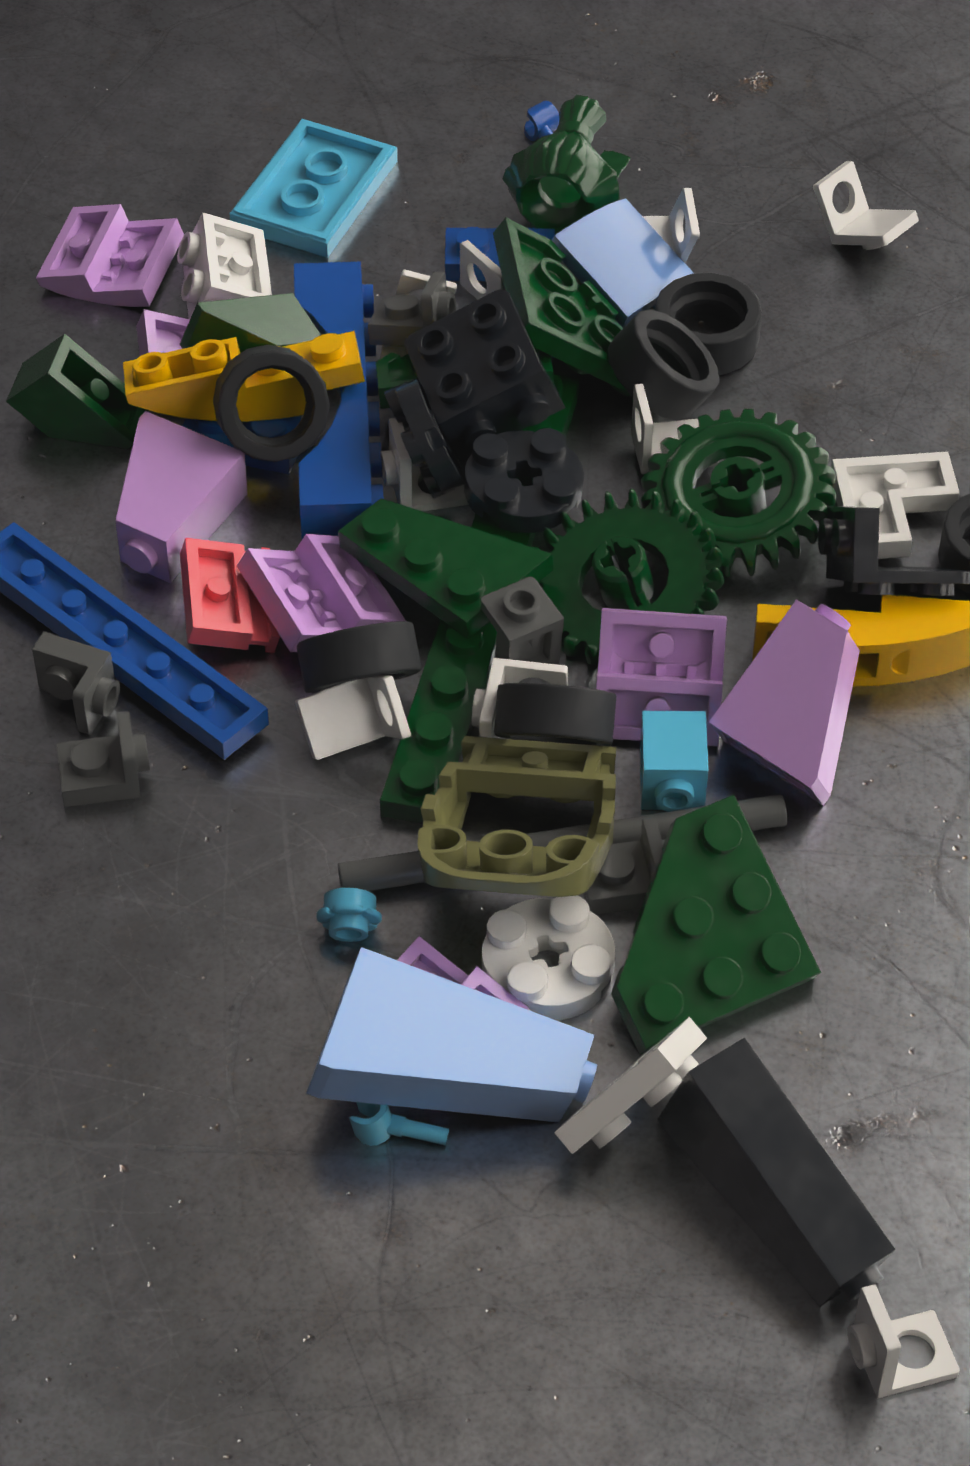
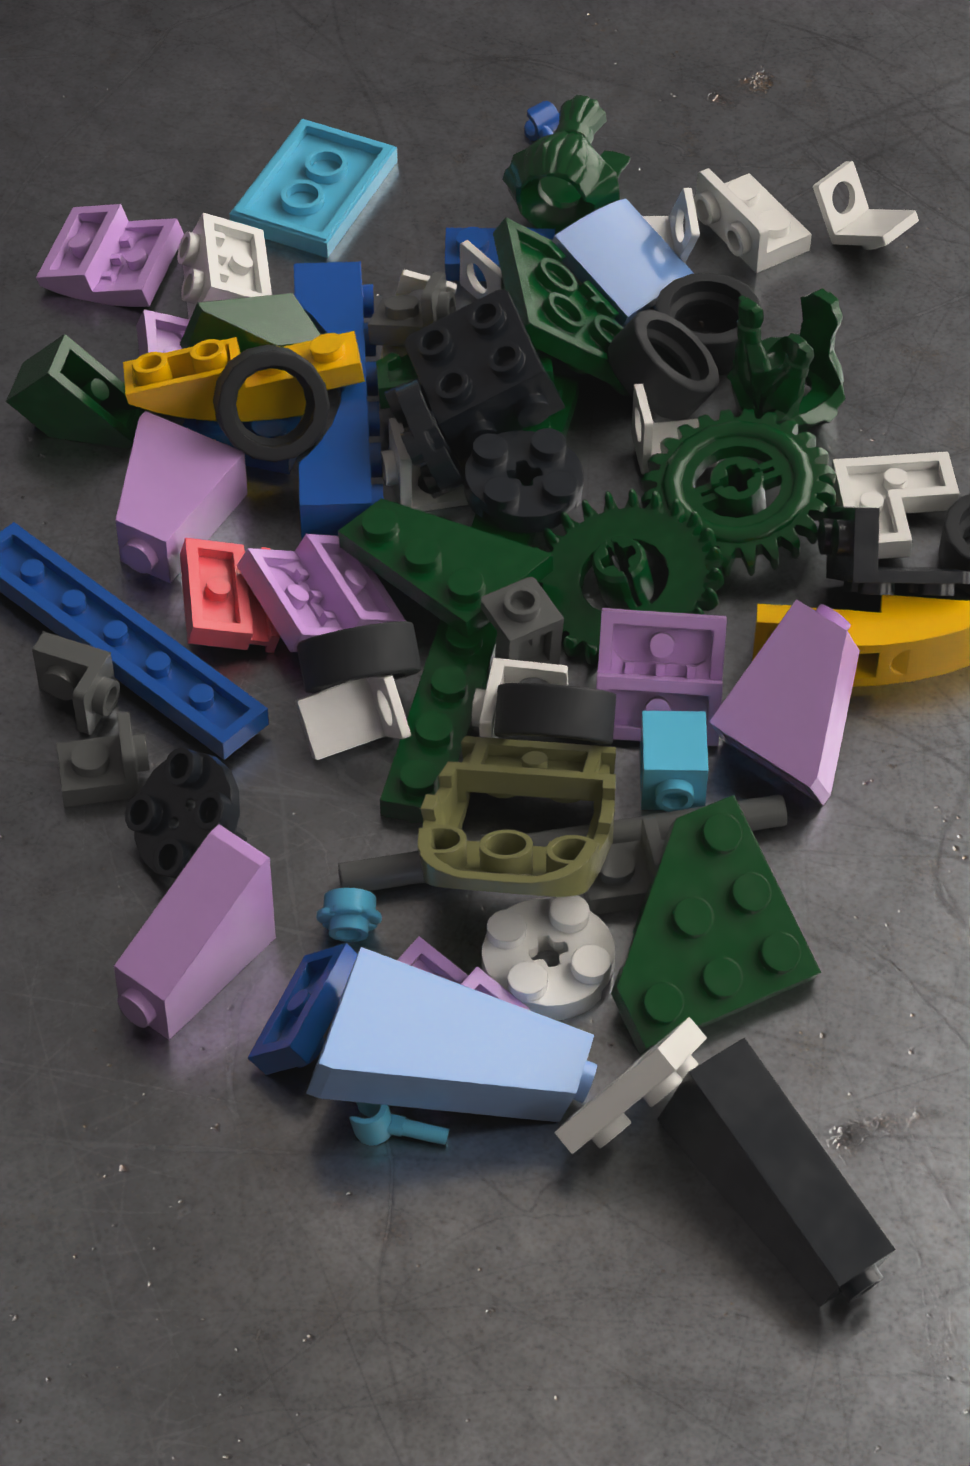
white bracket [847,1284,960,1399] -> none
none -> lavender slope [114,824,276,1040]
none -> black plate [125,748,247,879]
none -> blue plate [248,943,358,1075]
none -> white bracket [694,168,812,273]
none -> dark green piece [726,288,846,434]

